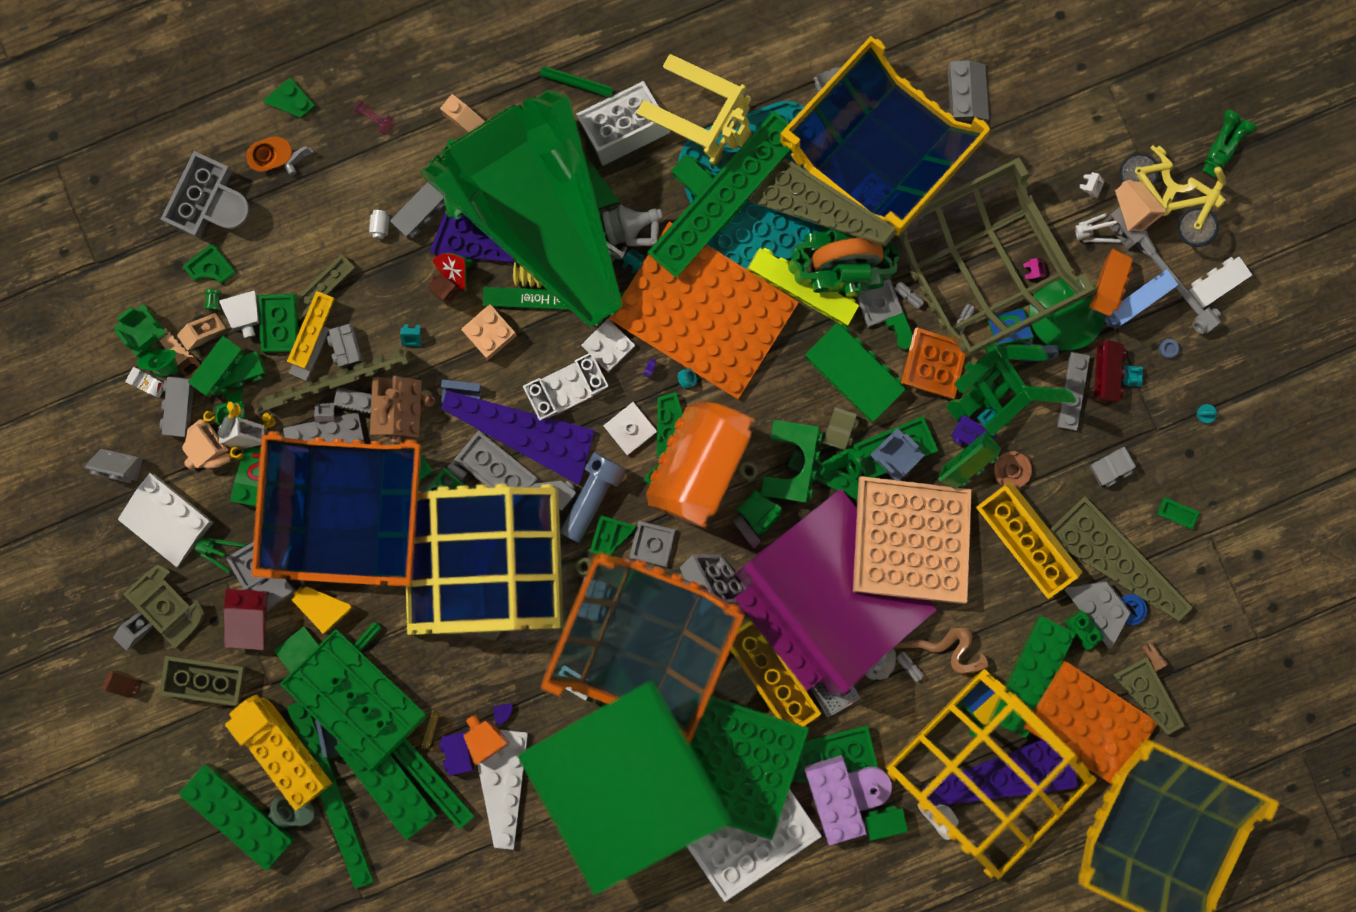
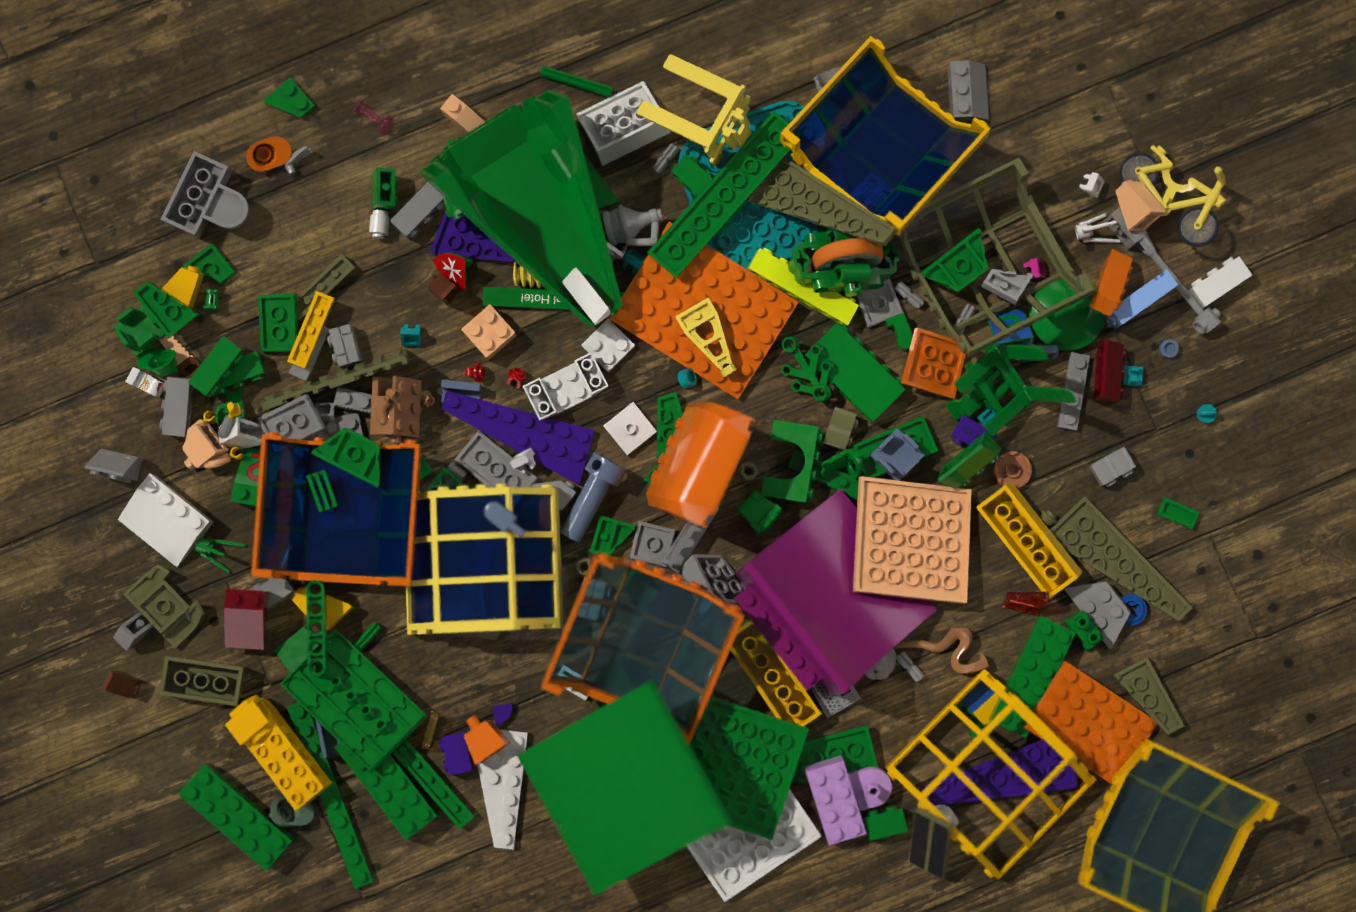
light nougat slope [177,313,226,351] -> none
white torso [219,291,259,339] -> none
light grey tile [226,542,277,590] -> none
dark purple tile [642,358,657,378] -> none
light grey beam [732,514,761,549] -> none
medium nougat pin [1142,641,1168,671] -> none
green piece [1202,110,1257,178] -> none
none -> green wing [133,281,200,338]
none -> yellow slope [162,265,204,310]
none -> light grey tile [257,393,326,452]
none -> green tile [306,469,338,513]
none -> green beam [306,580,328,677]
none -> green wing [311,427,380,488]
none -> green brick [372,167,397,212]
none -> red plate [465,363,486,382]
none -> sand blue piece [484,502,526,538]
none -> red plate [507,368,527,389]
none -> white tile [510,448,536,473]
none -> white slope [562,268,611,325]
none -> light grey piece [653,143,678,174]
none -> light grey fence [661,507,720,573]
none -> light yellow plate [675,298,737,378]
none -> green plant [781,336,834,402]
none -> black tile [909,807,953,880]
none -> green wing [920,228,988,292]
none -> light grey wing [982,269,1033,305]
none -> clear red wing [1002,592,1050,616]
none -> olive plate [1040,509,1058,526]

